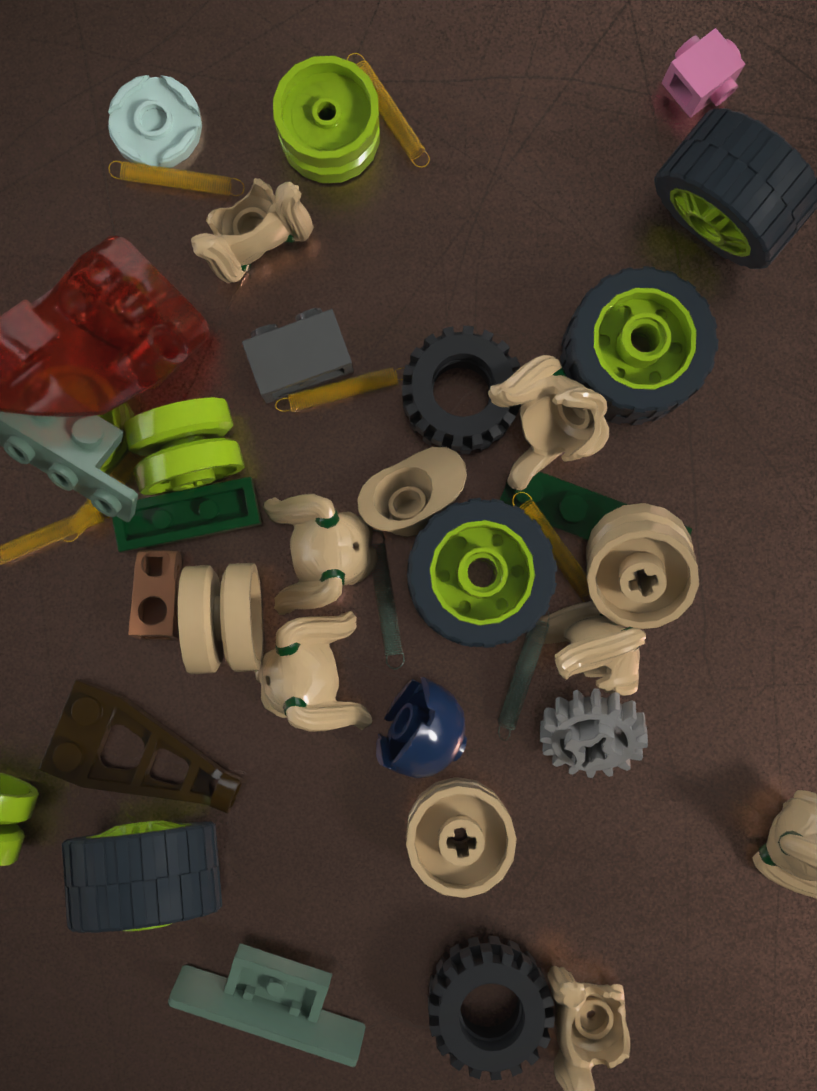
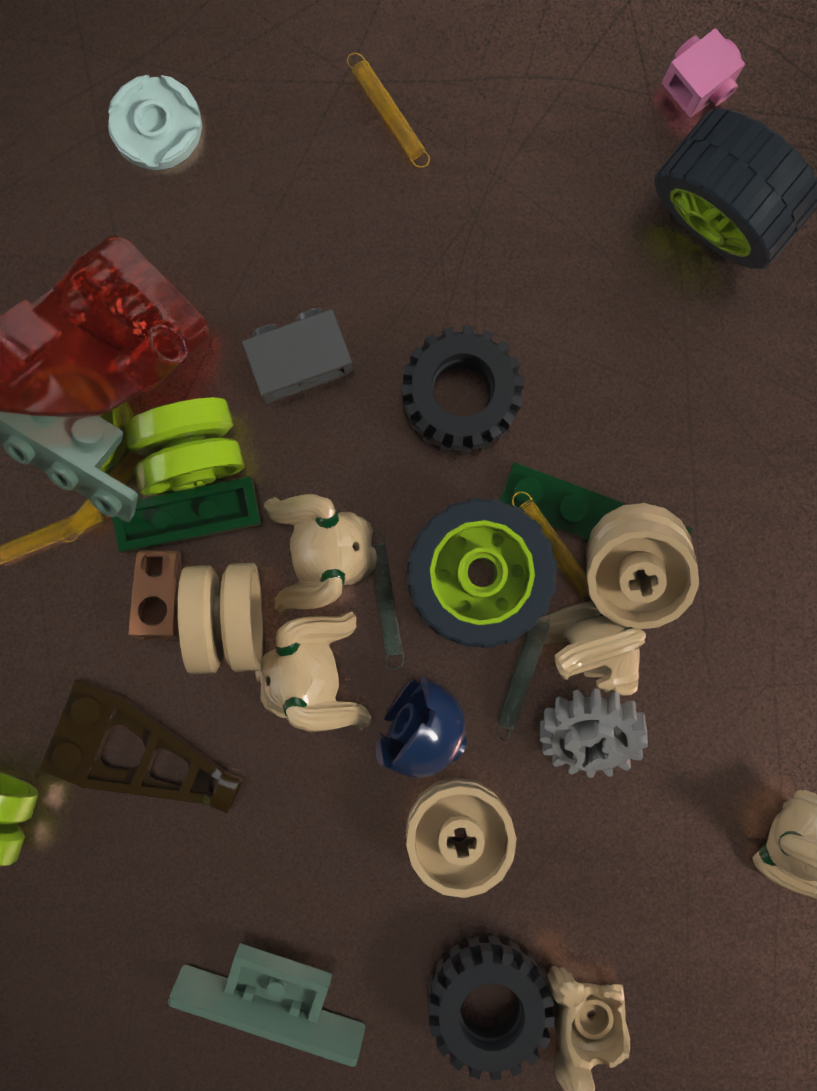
black wheel [62,820,222,933] -> none
yellow piece [108,161,245,196] -> none
tan hair [191,178,314,283] -> none
lime wheel [273,56,380,183] -> none
yellow piece [275,367,405,412] -> none
tan piece [357,447,467,537] -> none
tan hair [488,355,609,490] -> none
wheel [560,266,719,425] -> none

